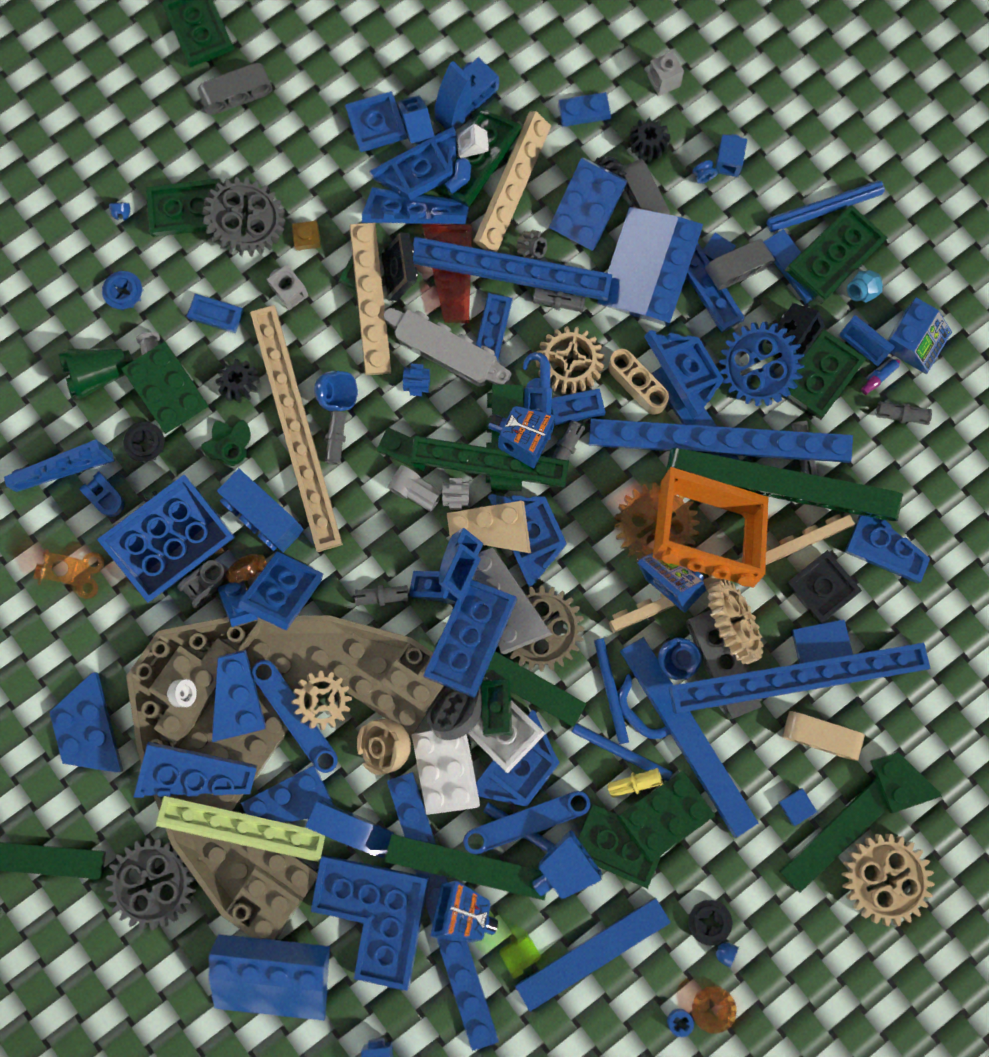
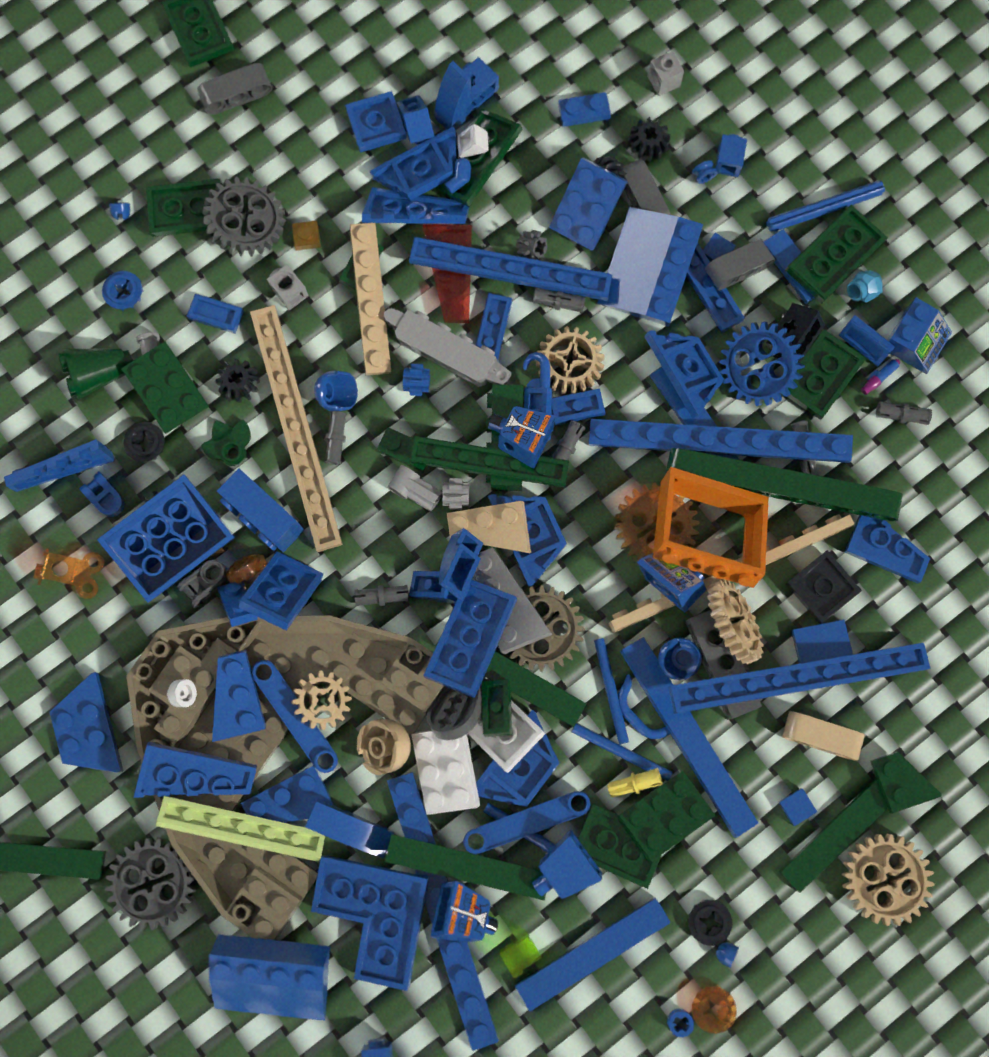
black plate [382,233,418,301] -> none
tan plate [474,111,551,252] -> none
tan beam [608,349,669,415] -> none

